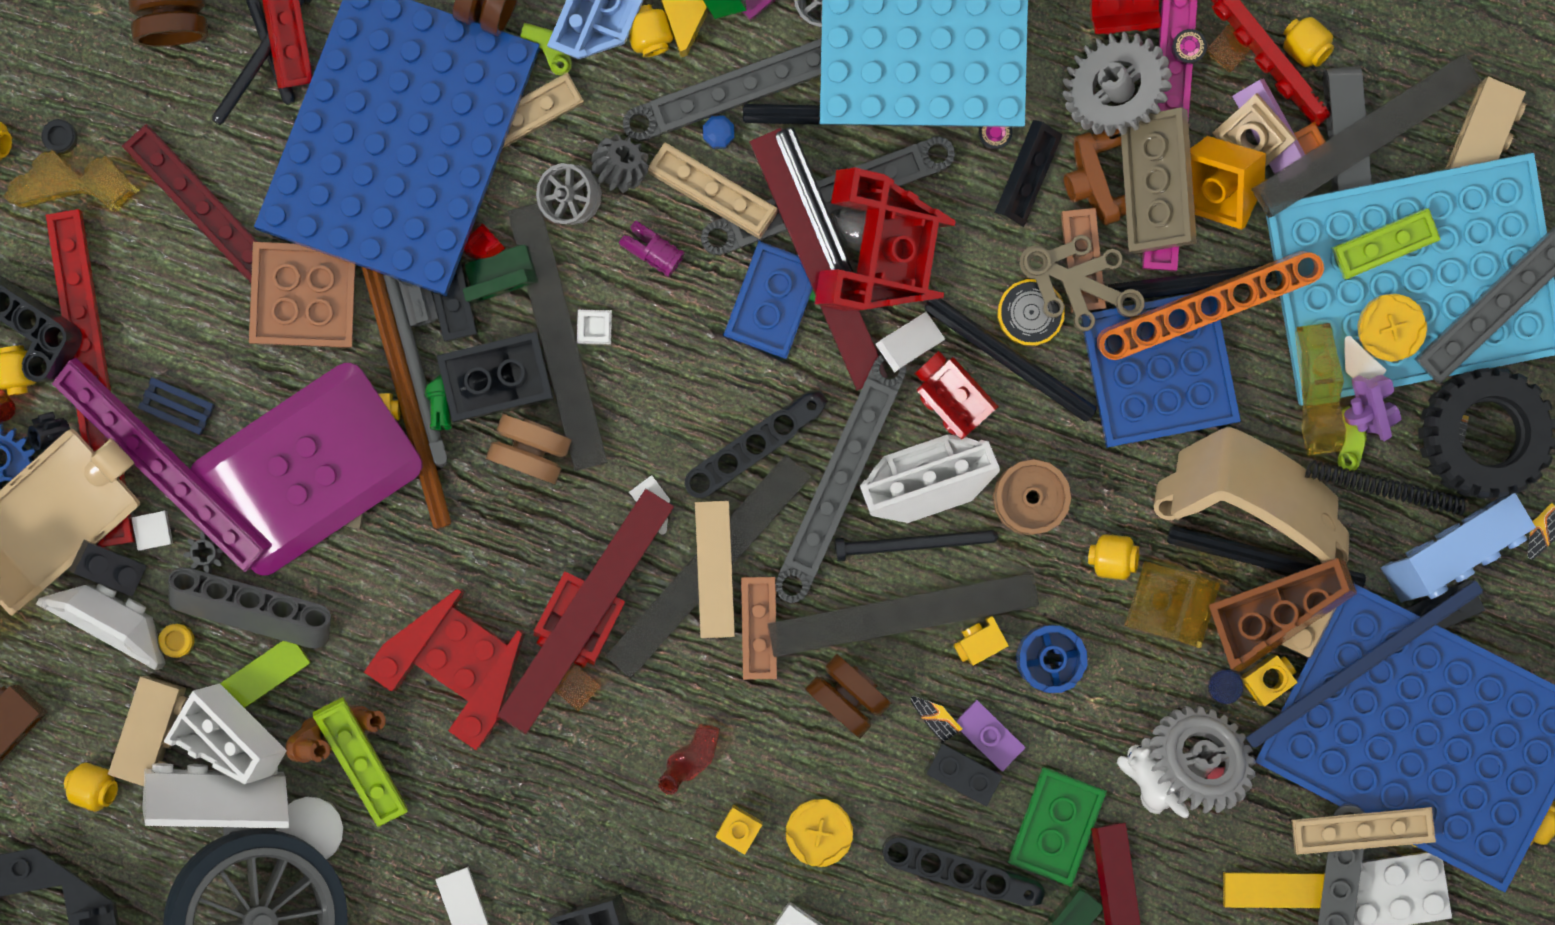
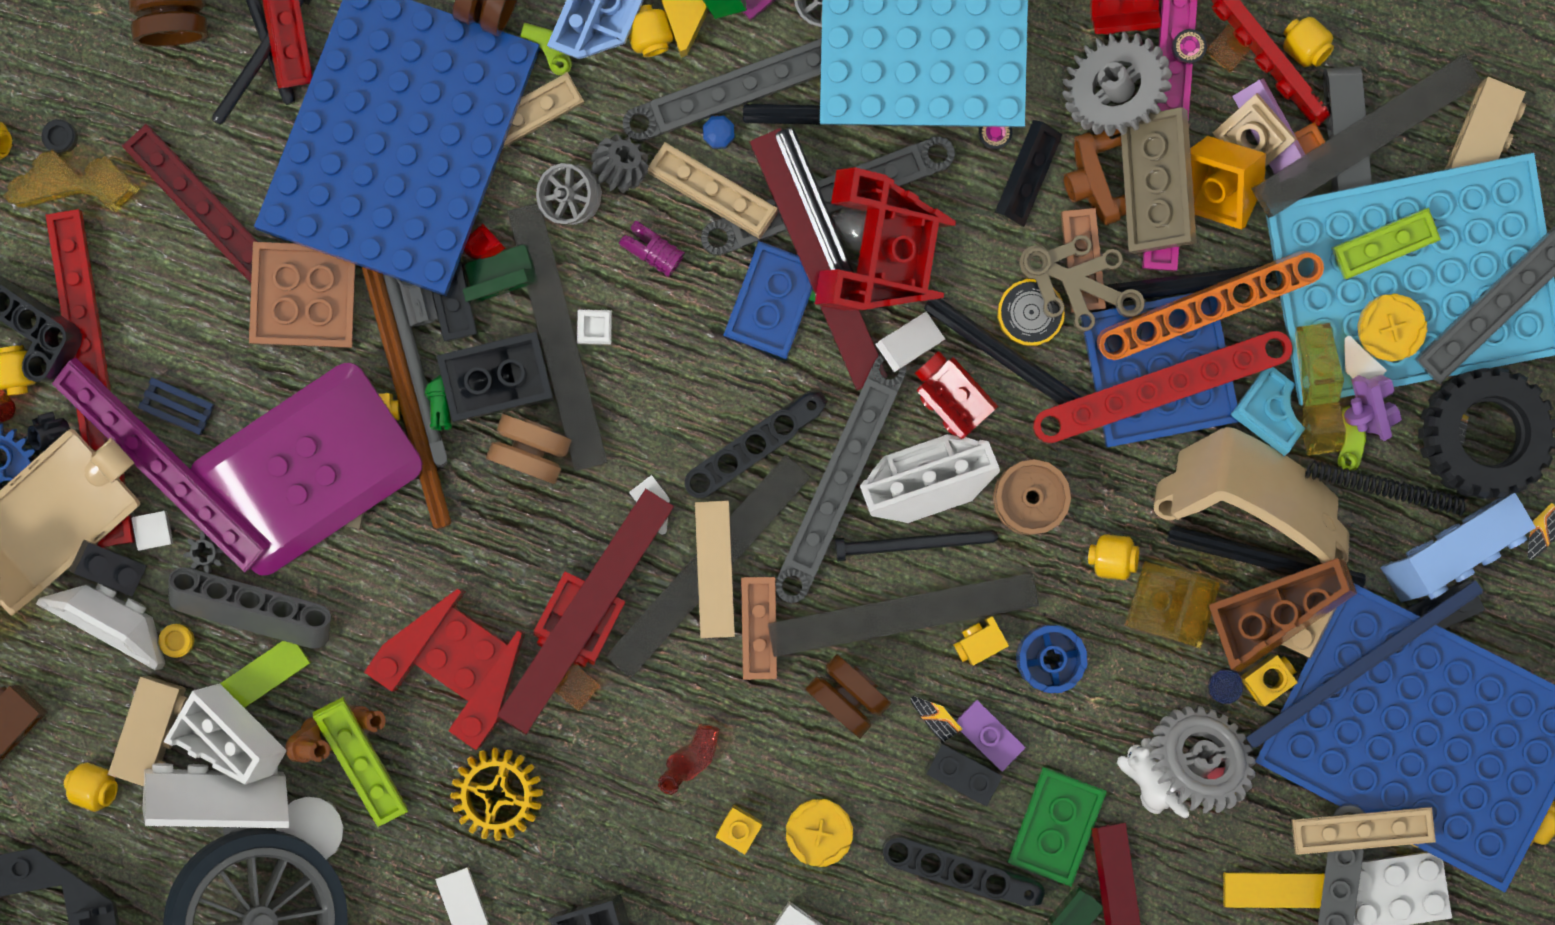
none -> yellow gear [450,748,543,841]
none -> red plate [1033,331,1292,443]
none -> medium azure tile [1230,367,1305,456]

